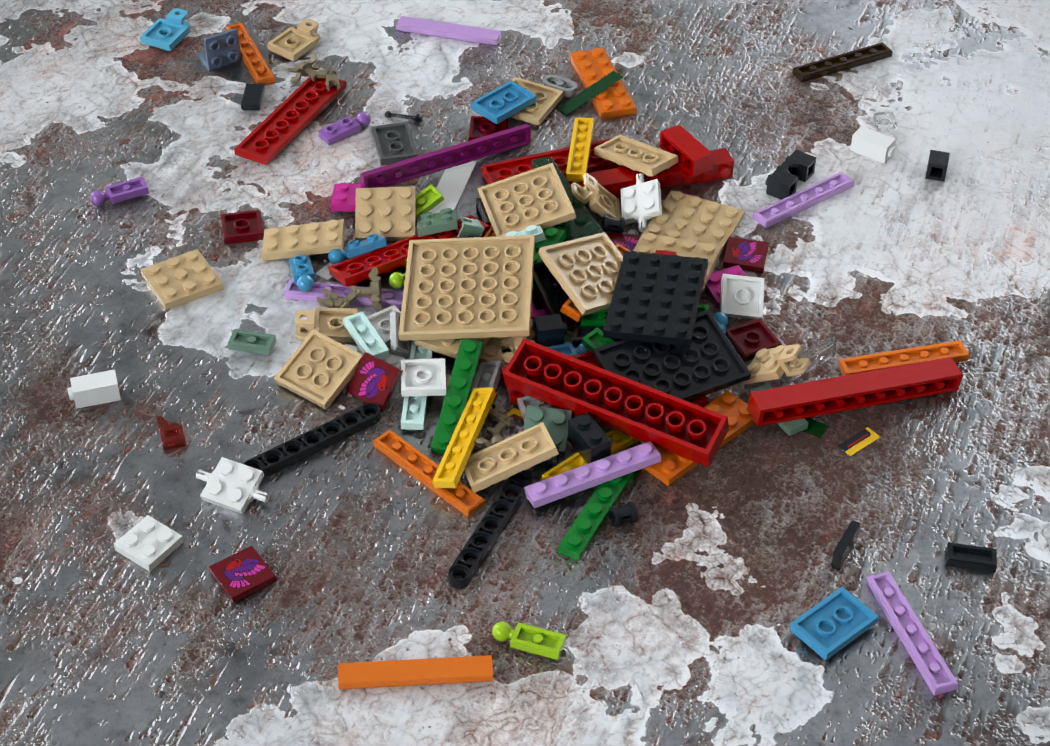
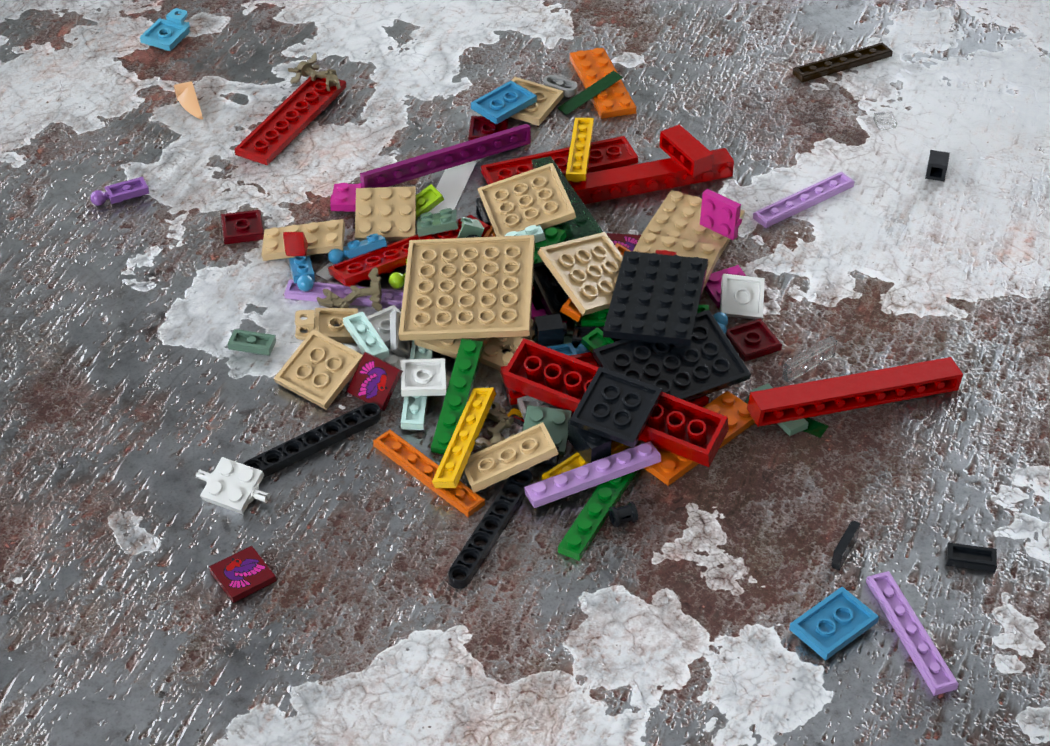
white brick [67,369,121,409] -> none
white plate [114,515,184,572] -> none
tan plate [140,249,224,310] -> none
clear red tile [157,416,186,451] -> none
sand blue bracket [199,28,241,71] -> none
orange tile [226,23,276,85] -> none
black tile [241,83,265,110] -> none
tan plate [267,19,320,62] -> none
medium lavender plate [318,112,371,145] -> none
orange tile [338,655,493,690] -> none
dark grey plate [371,122,418,166] -> none
black hinge [385,111,423,122] -> none
lavender tile [396,16,502,45] -> none
light grey plate [471,360,504,392] -> none
lime plate [492,621,566,660] -> none
tan plate [571,173,622,219] -> none
tan plate [594,135,678,176] -> none
black bush [601,215,625,234] -> none
white plate [620,173,662,232] -> none
dark red tile [723,237,769,273] -> none
tan plate [744,344,811,384] -> none
black arch [765,150,817,200] -> none
orange plate [838,340,970,376] -> none
sticker [838,427,880,456] -> none
white brick [850,126,896,163] -> none
none -> light nougat piece [174,81,203,119]
none -> red slope [283,232,308,256]
none -> black plate [570,367,663,448]
none -> dark pink plate [700,189,742,240]

